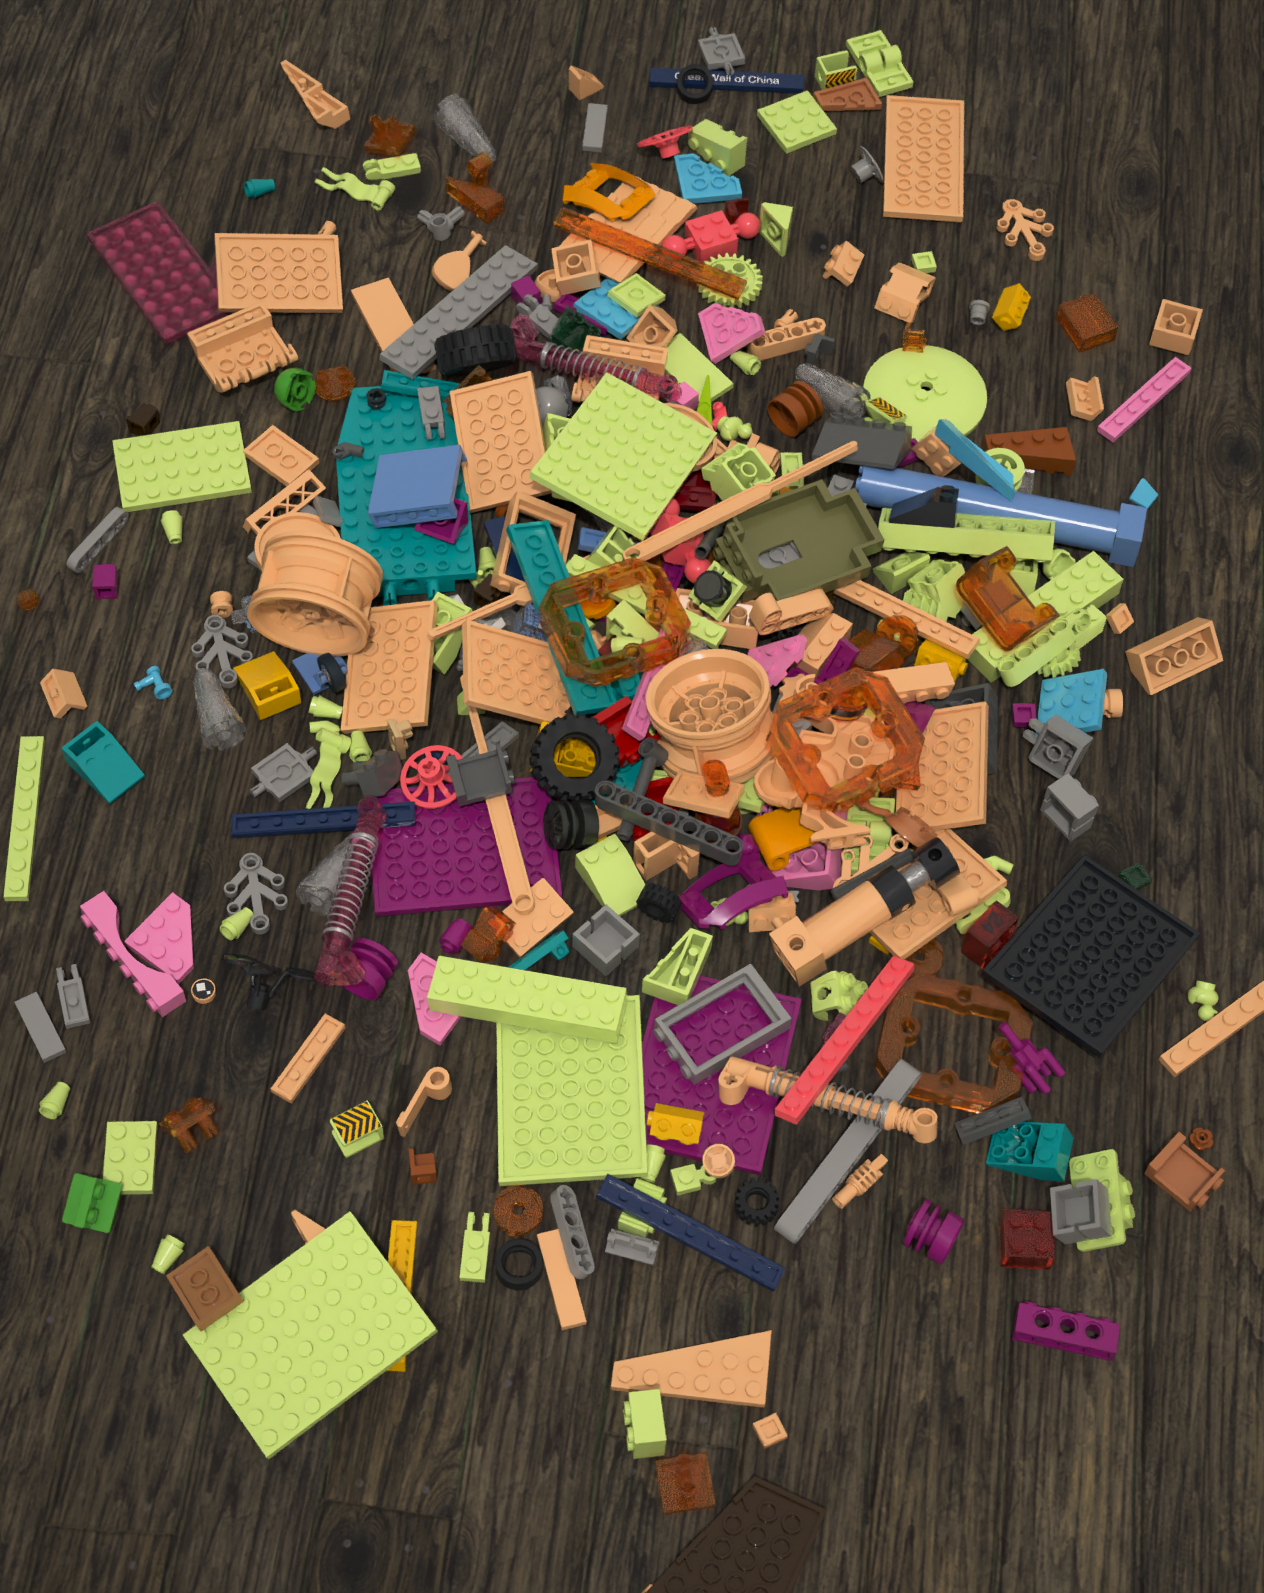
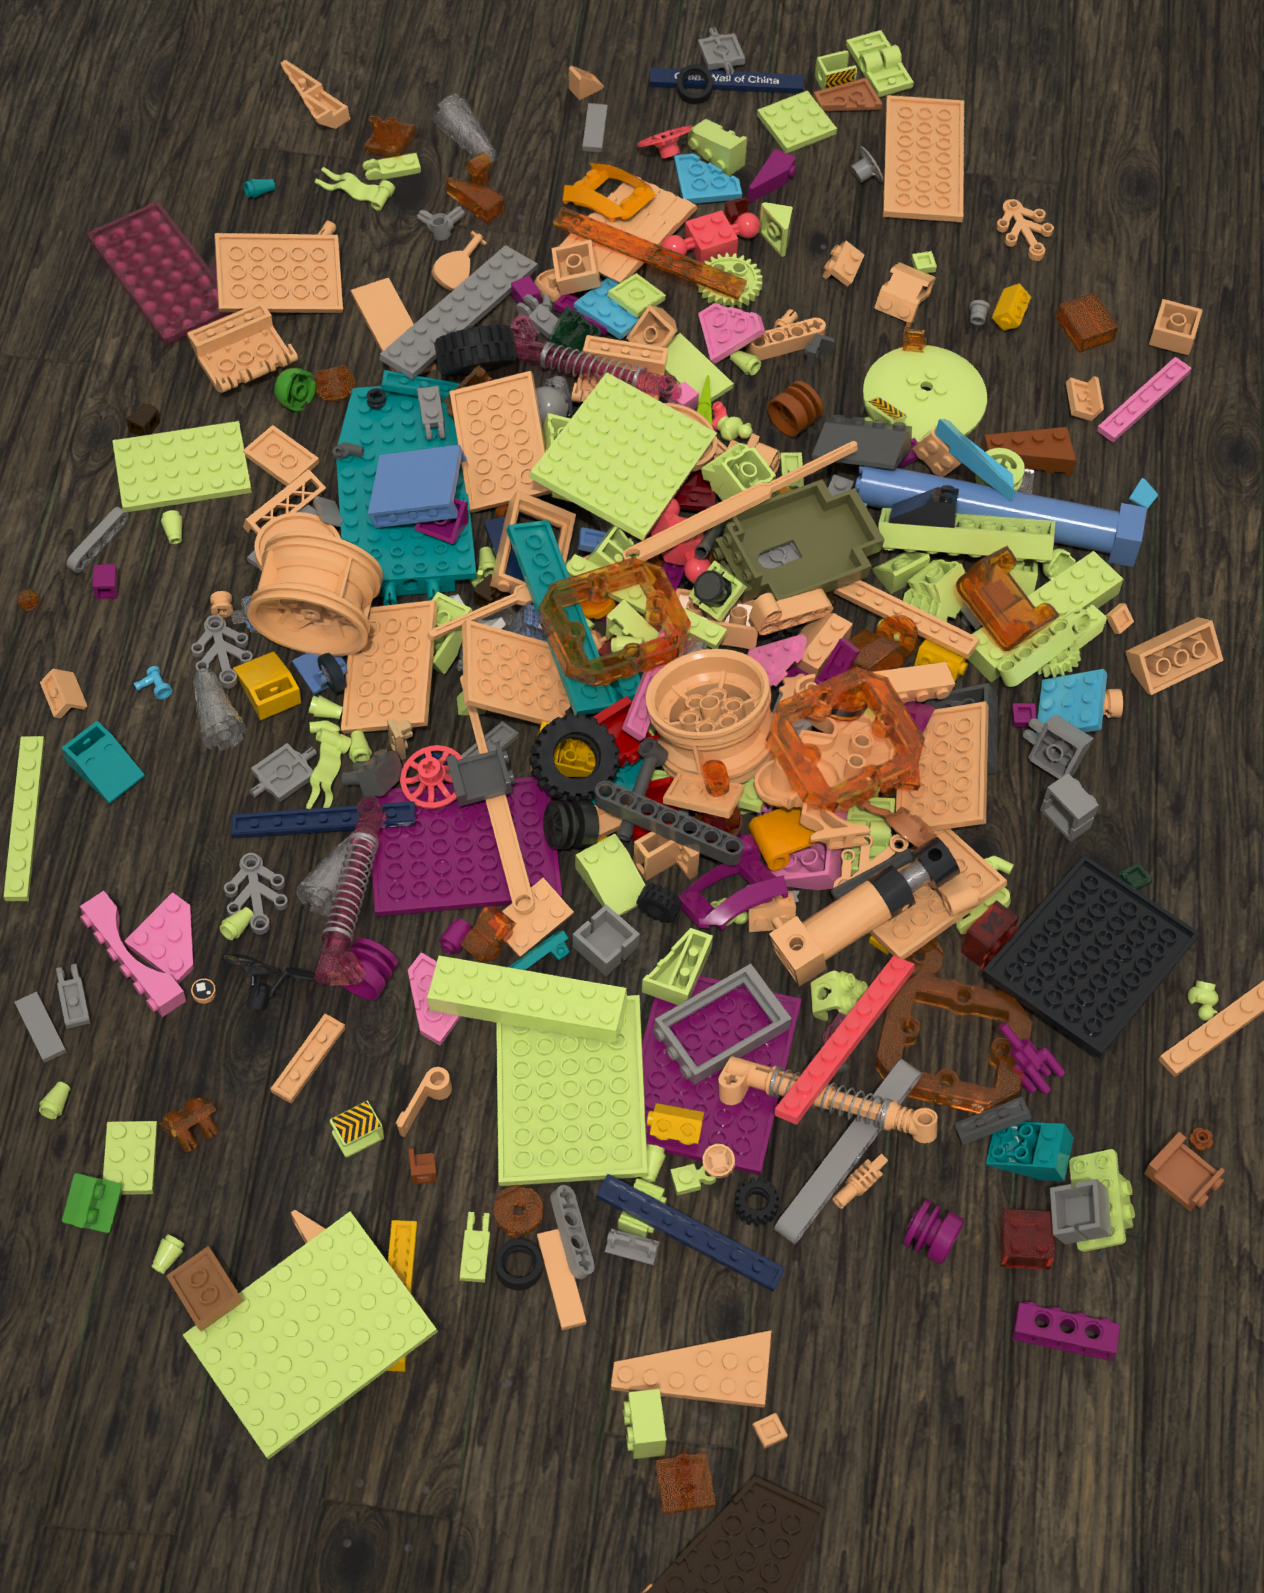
clear cone [796,363,871,419] -> none
none -> magenta slope [748,149,797,203]

